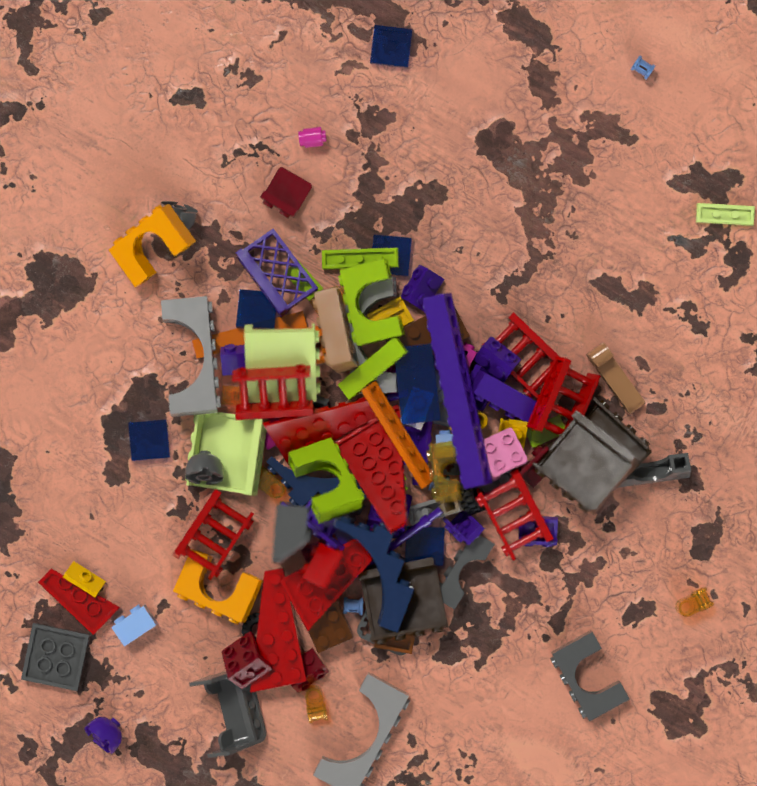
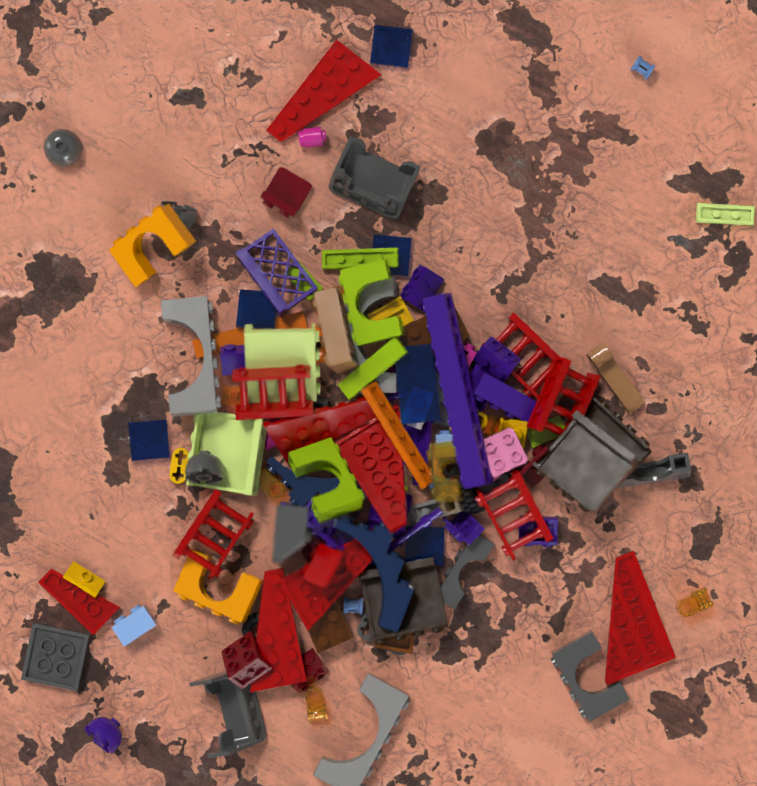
none -> dark grey cylinder [43,129,83,167]
none -> yellow beam [169,448,189,484]
none -> red wing [266,39,382,143]
none -> dark grey windscreen [329,136,421,219]
none -> clear orange tile [483,415,500,436]
none -> red wing [605,550,676,685]

